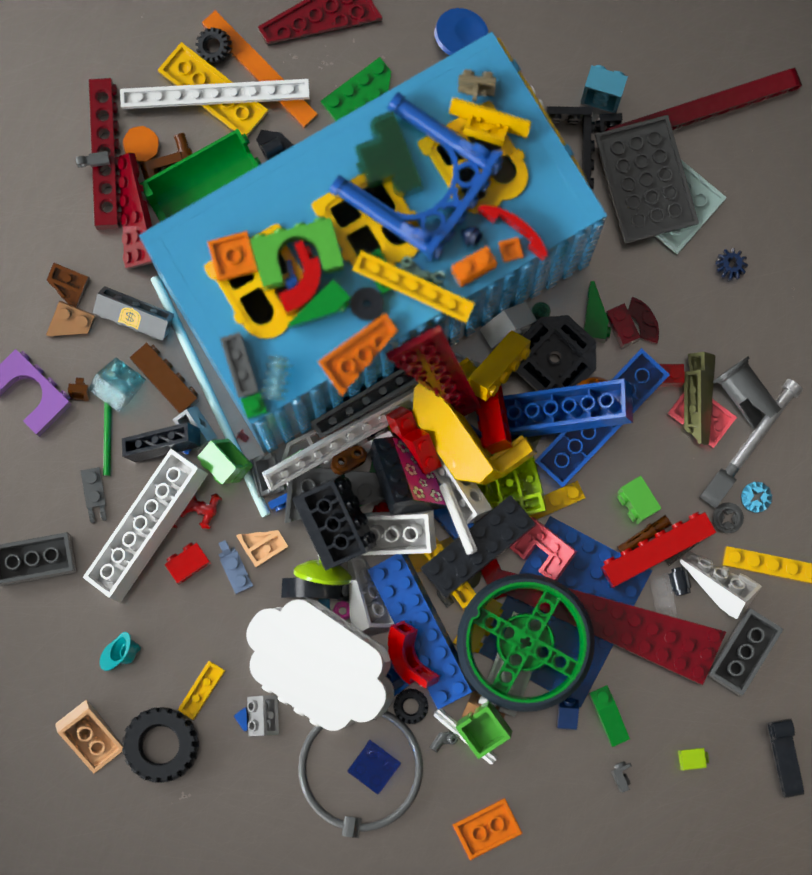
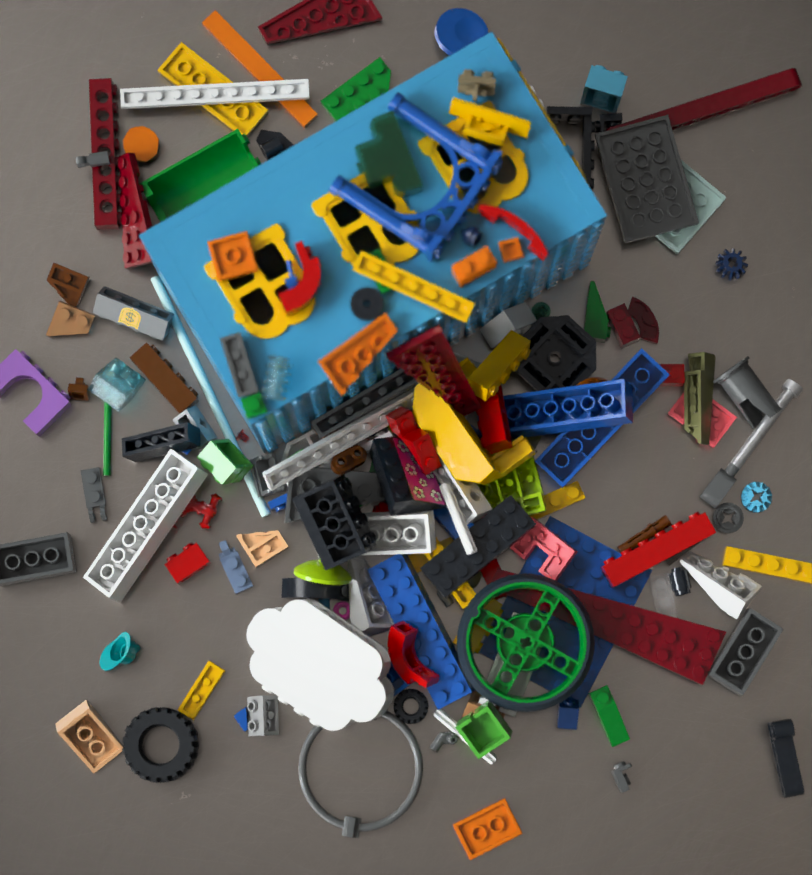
reddish brown beam [140,133,193,180] -> none
black tyre [195,28,232,63] -> none
bright green arch [250,217,344,291] -> none
green slope [288,280,351,329] -> none
clear blue bracket [348,740,401,794] -> none
sand green arm [401,256,445,285] -> none
bright green piece [617,476,662,524] -> none
lime brick [679,748,709,770] -> none

